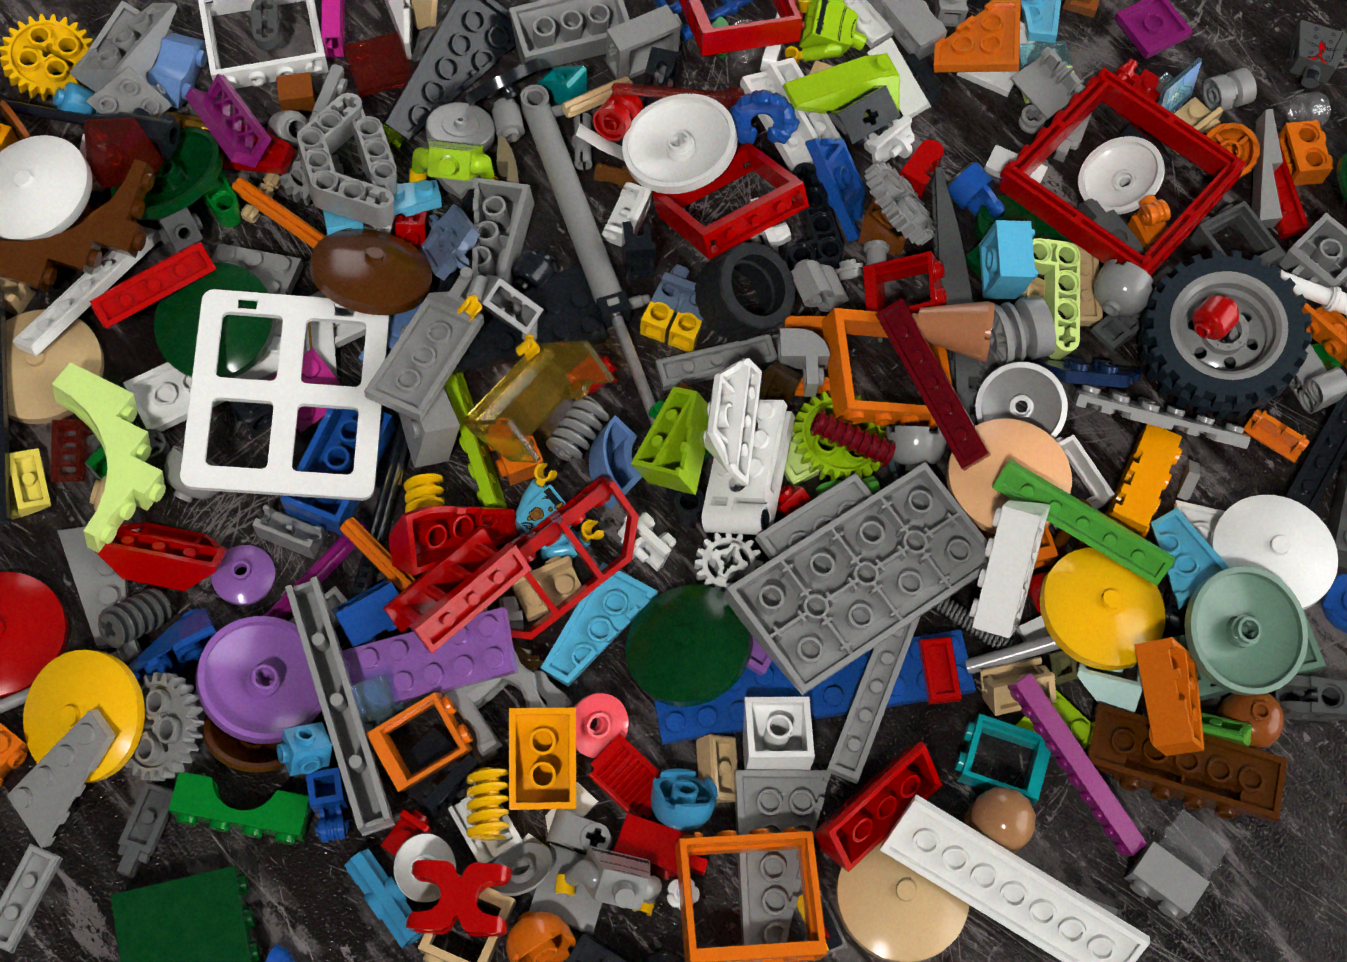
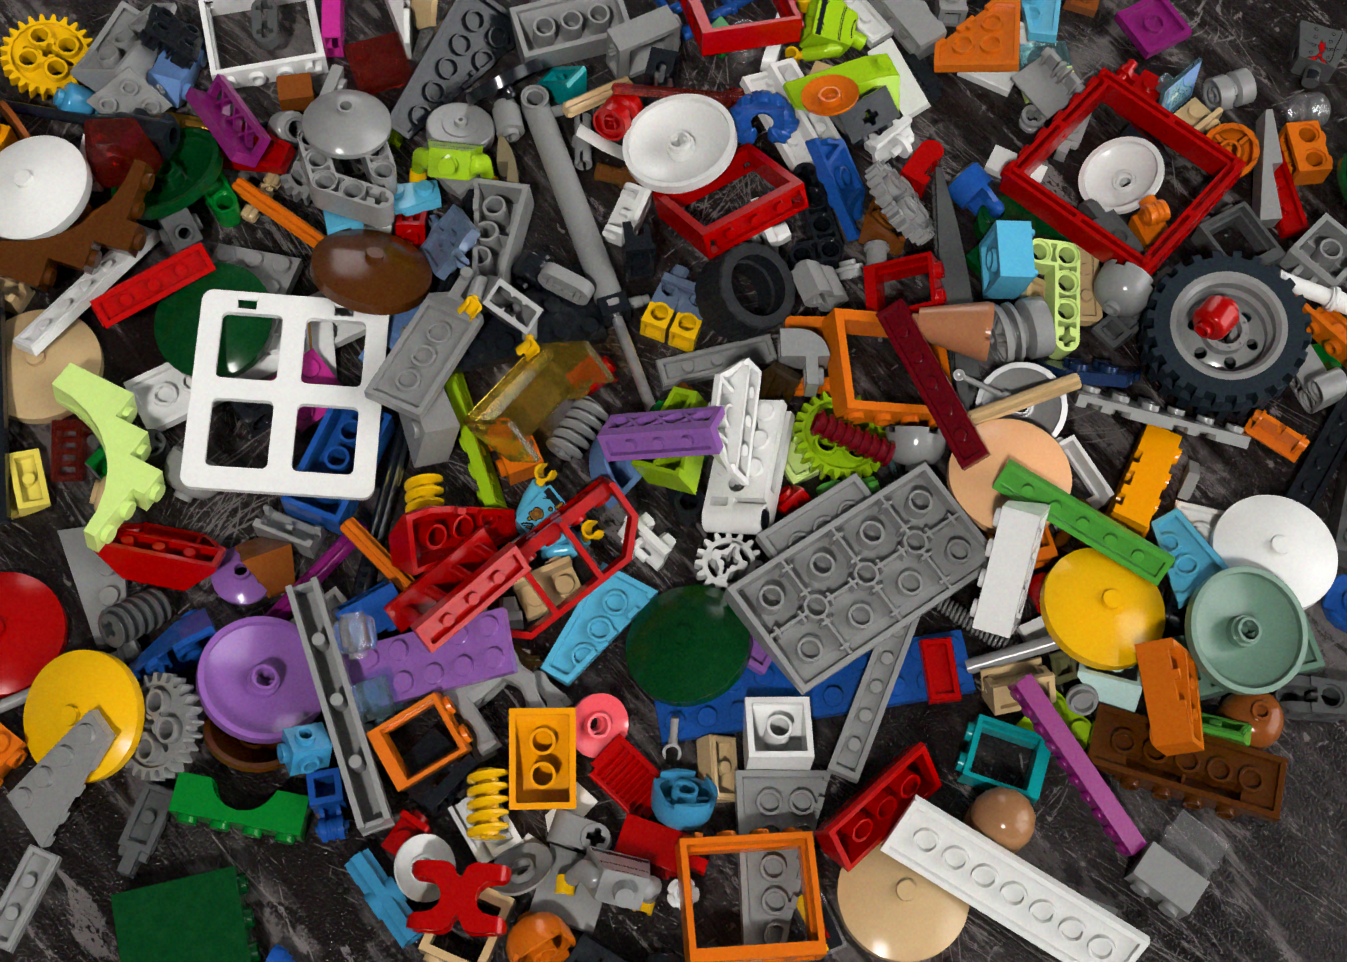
none -> black hinge [137,3,204,70]
none -> dark orange slope [235,536,295,598]
none -> light grey dish [302,89,392,159]
none -> clear head [333,611,378,660]
none -> light grey beam [538,262,595,305]
none -> medium lavender fence [597,406,725,462]
none -> light grey hand [662,716,682,760]
none -> orange dish [801,75,859,116]
none -> light grey hinge [953,369,1011,399]
none -> tan axle [967,373,1082,426]
none -> light grey plate [1066,684,1099,716]

